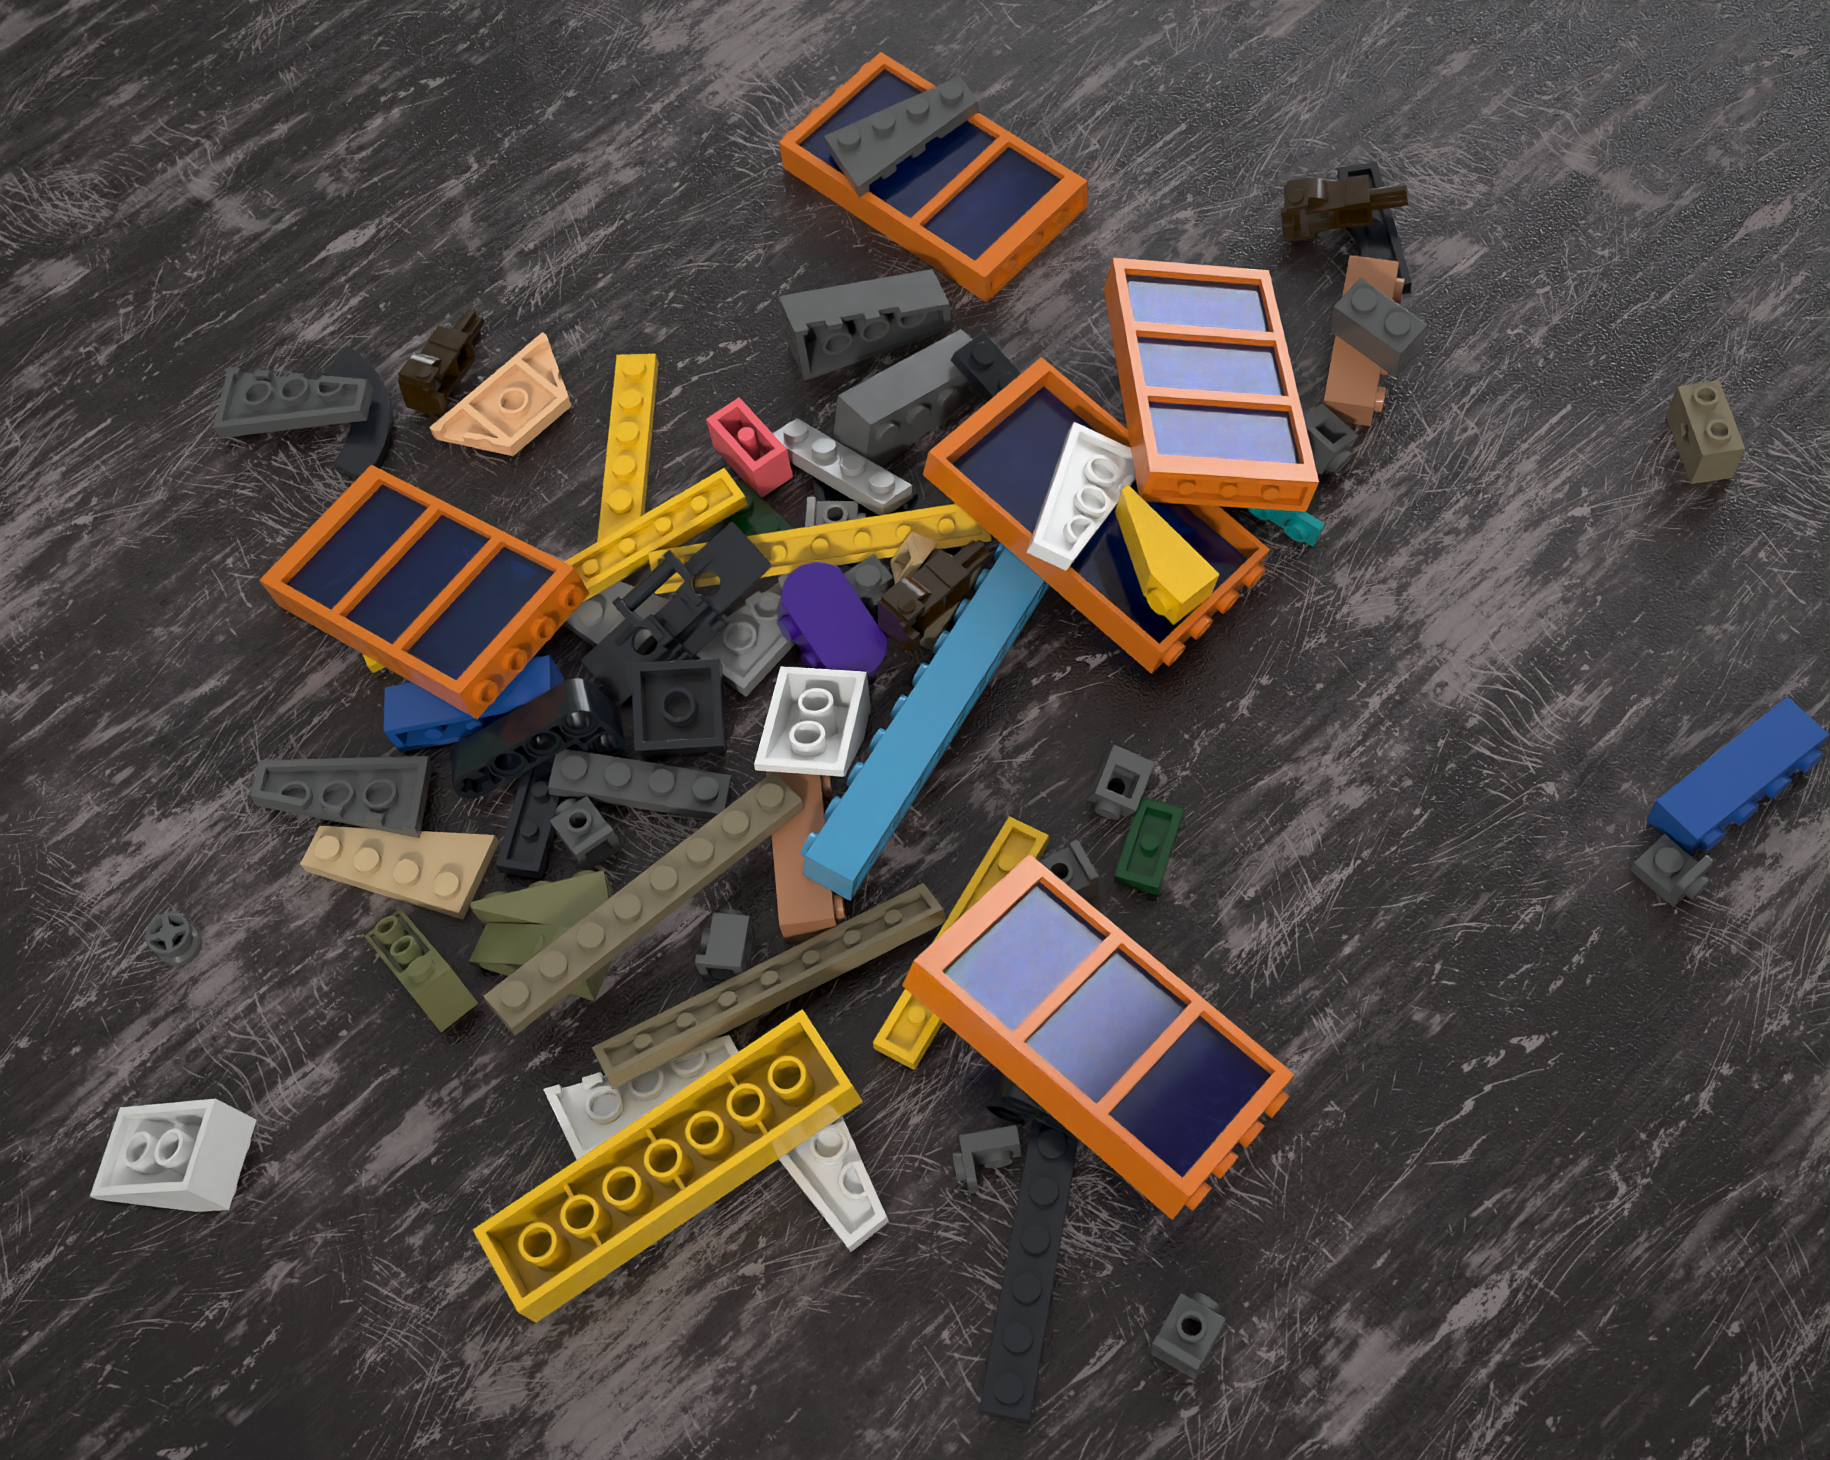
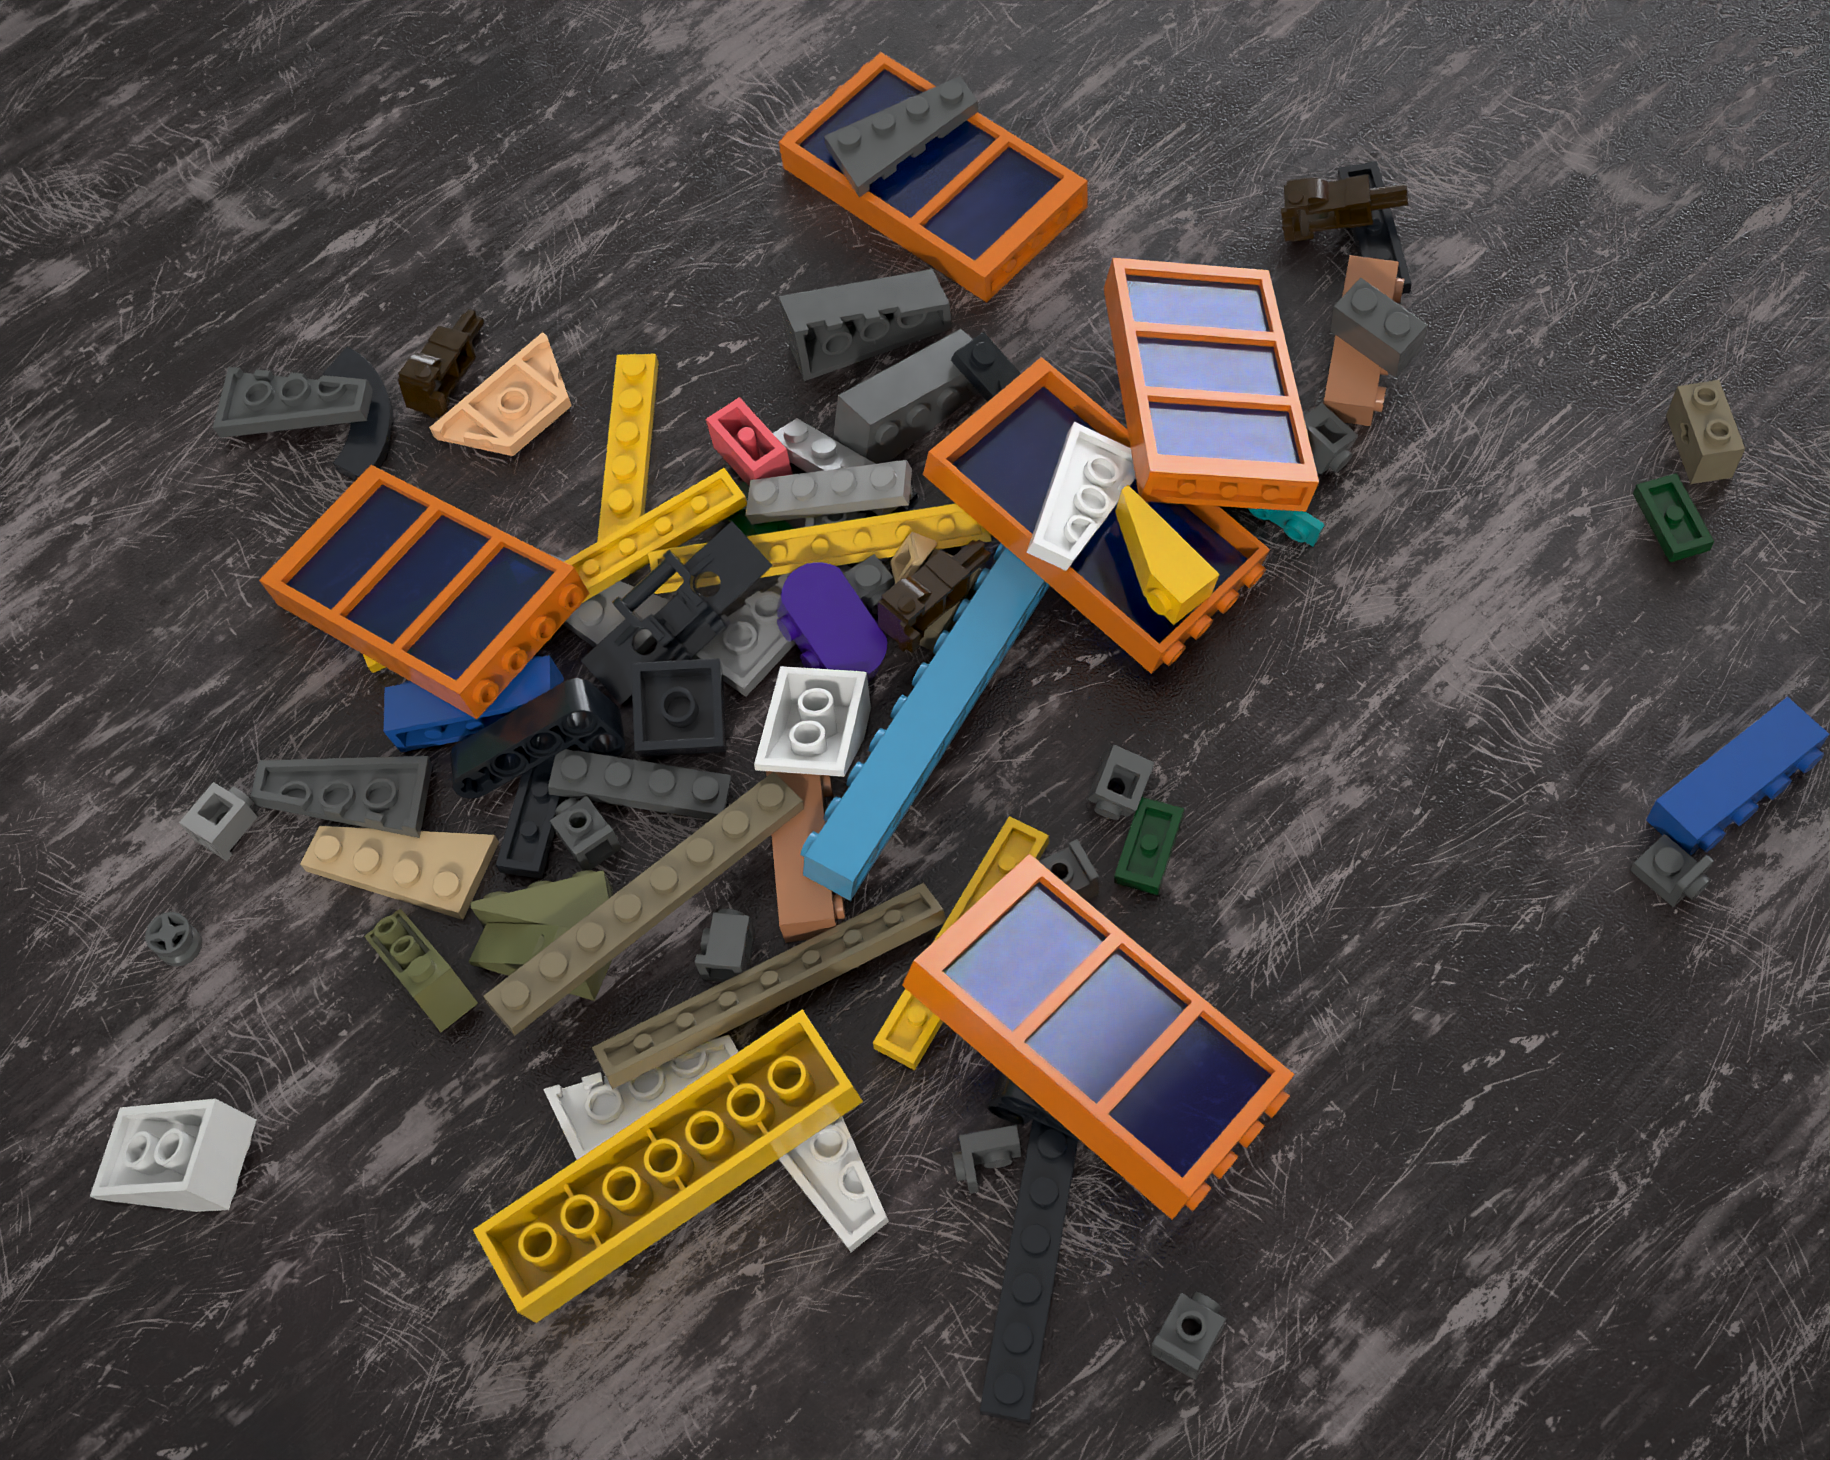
none -> light grey brick [179,782,257,861]
none -> light grey plate [746,460,912,524]
none -> dark green plate [1633,473,1714,562]

